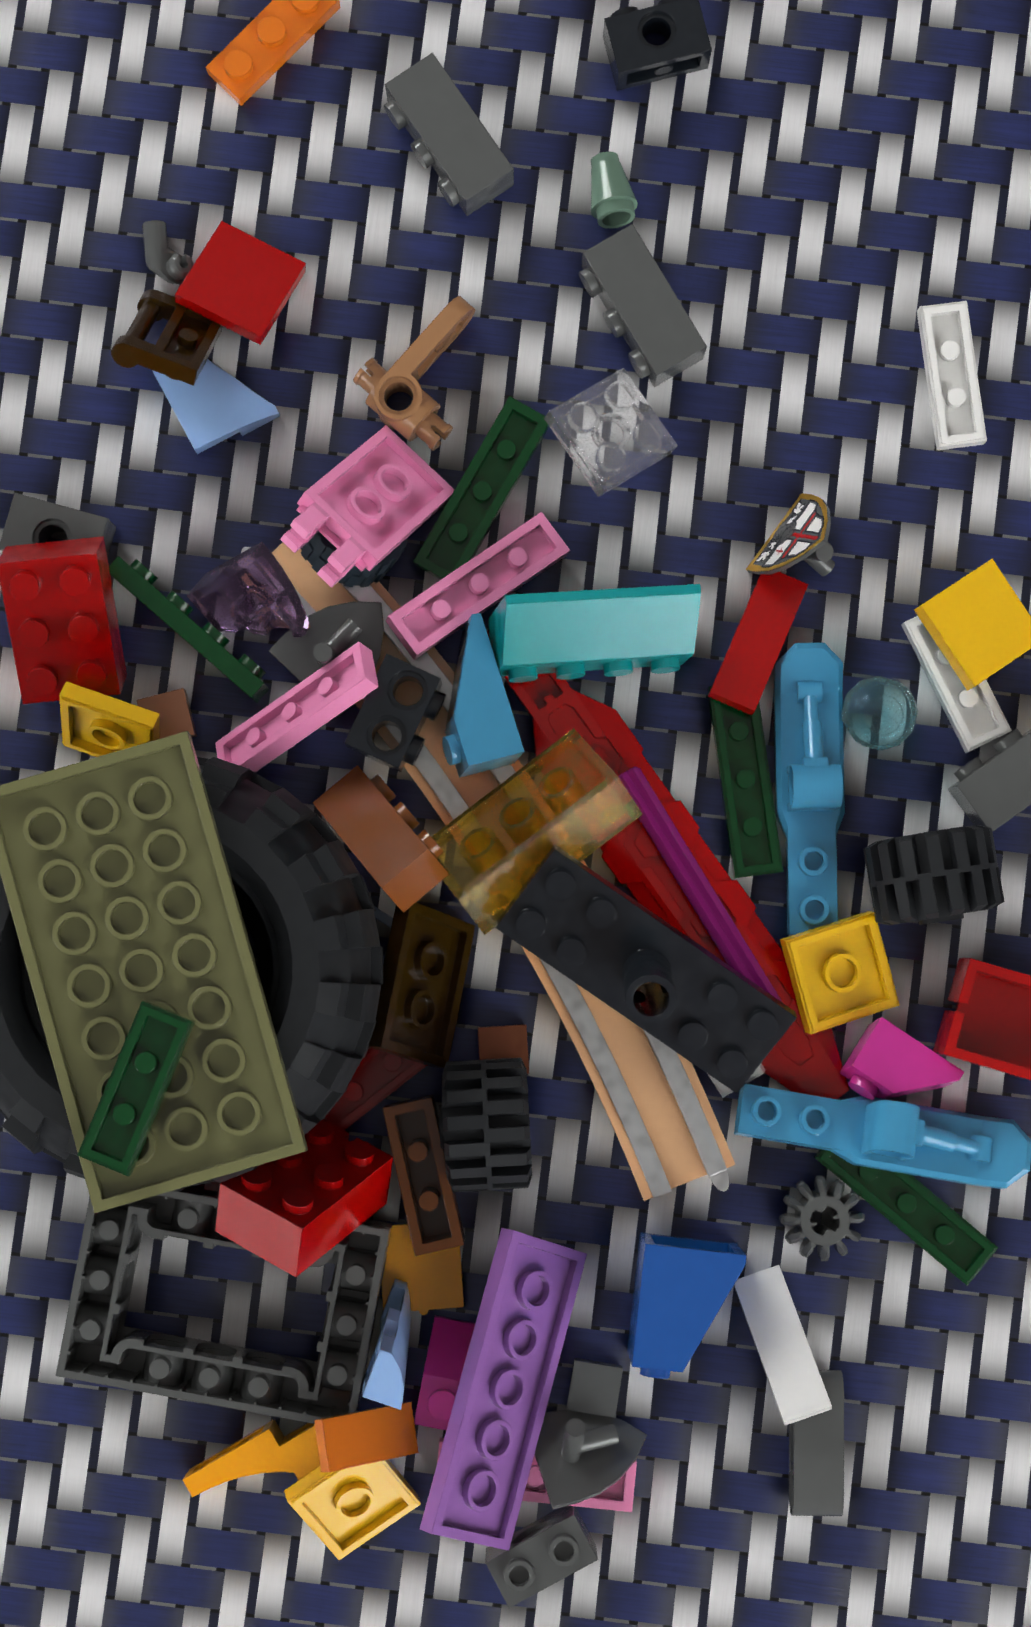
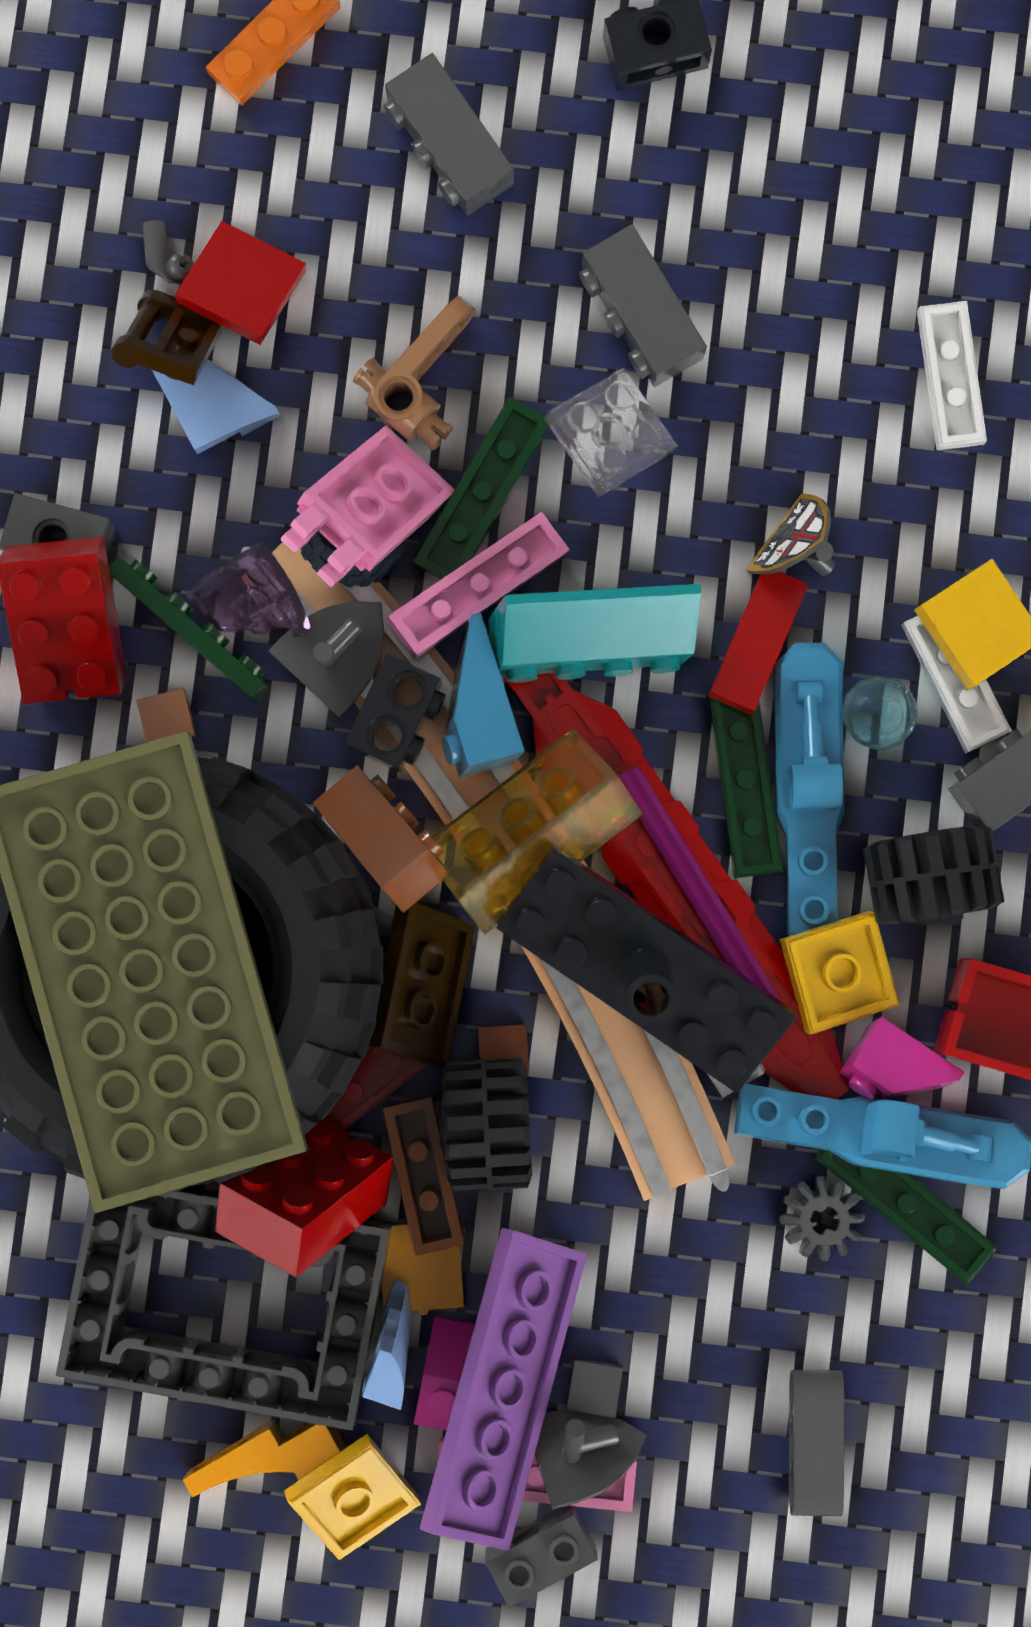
yellow tile [59,681,160,757] -> none
dark green tile [77,1001,195,1176] -> none
bright pink plate [215,641,379,773] -> none
orange tile [314,1402,419,1472] -> none
sand green cone [590,152,638,229] -> none
blue slope [627,1232,746,1379] -> none
white tile [734,1265,832,1426] -> none

